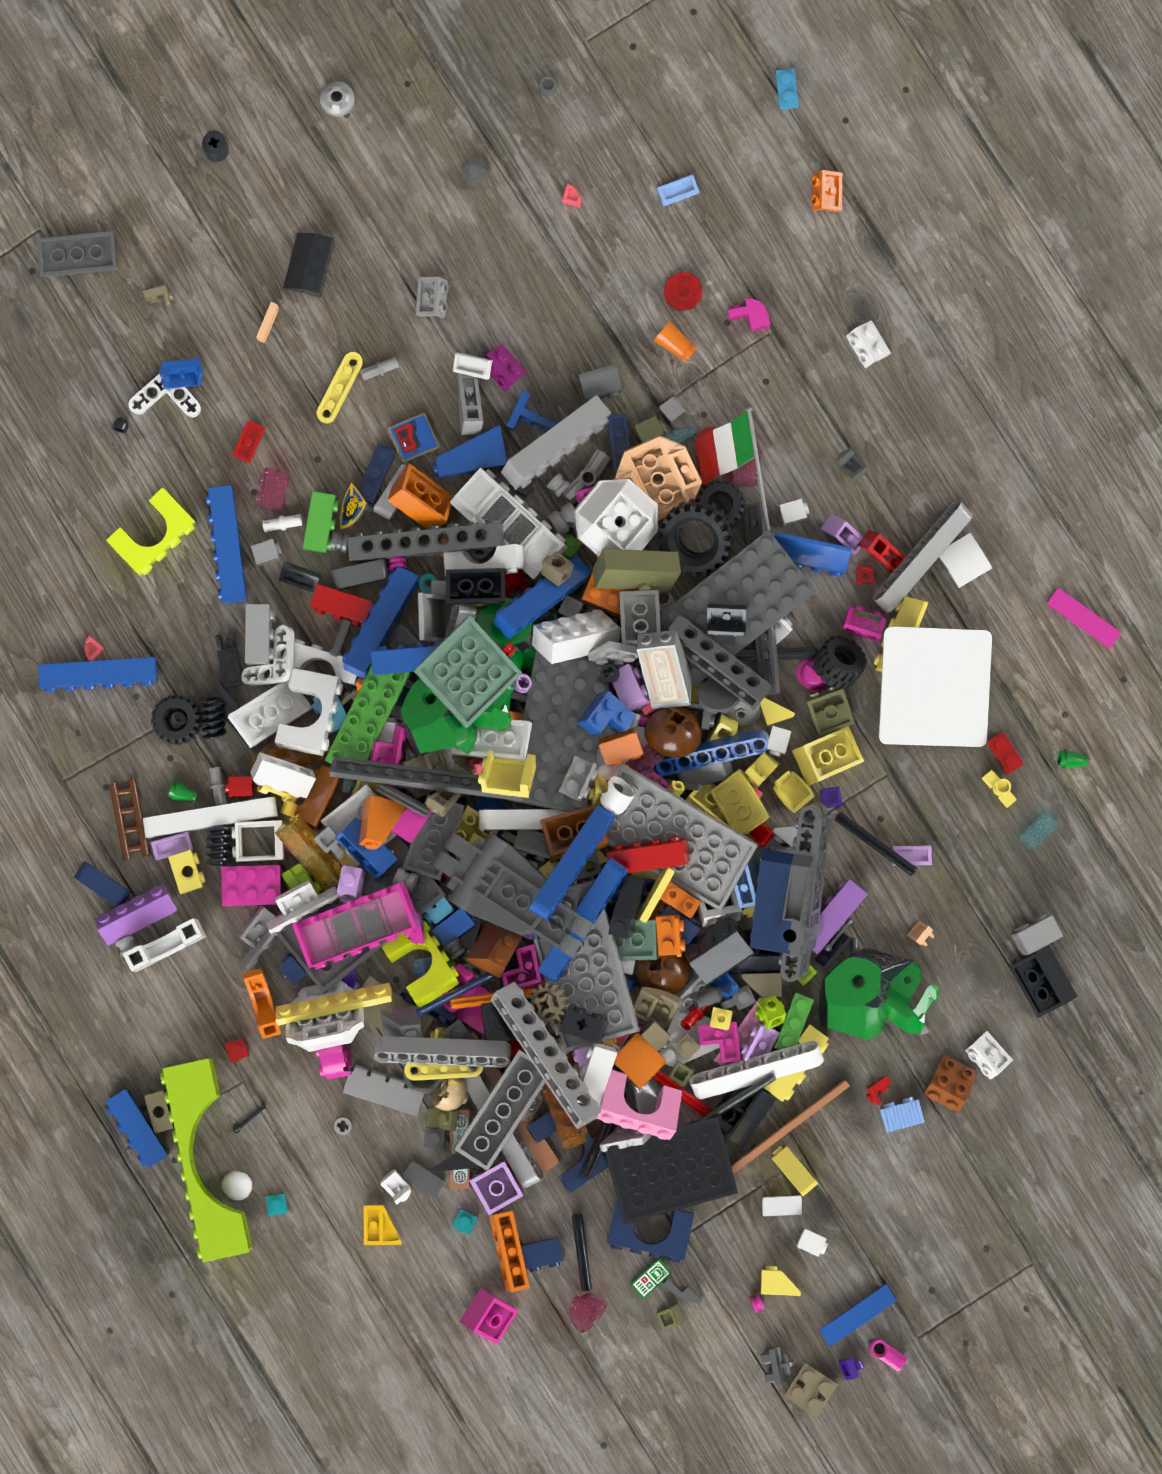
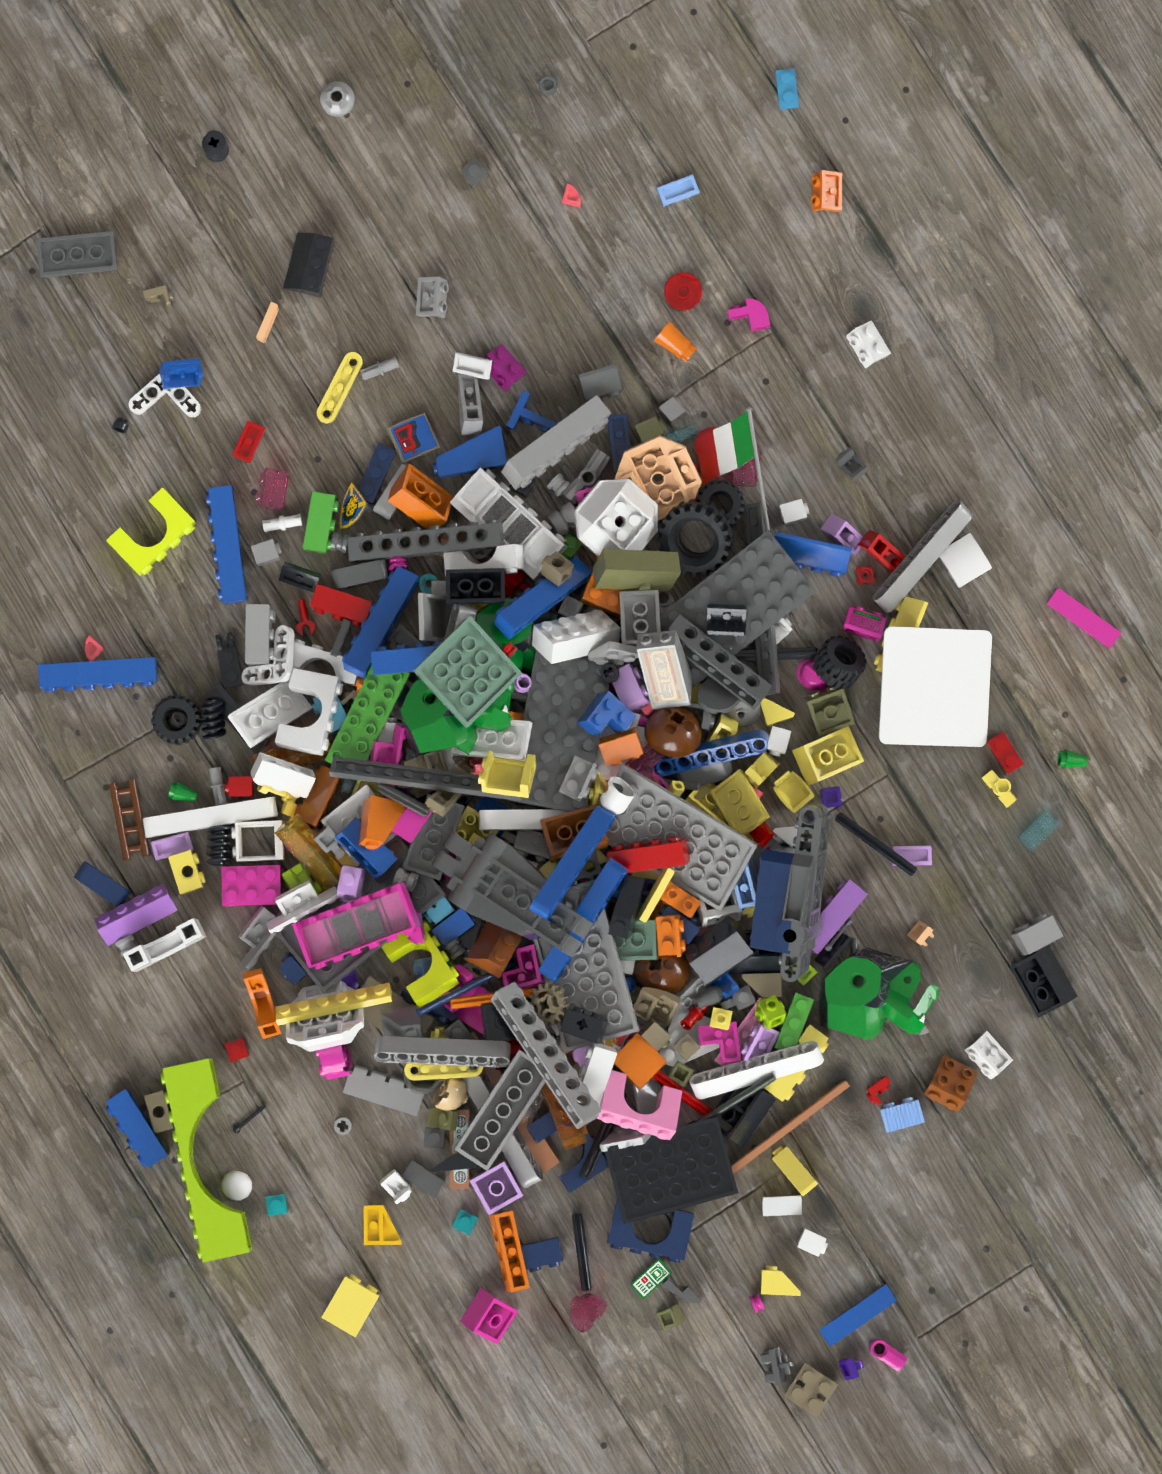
none -> red bar [296,599,316,636]
none -> light yellow panel [321,1274,380,1337]

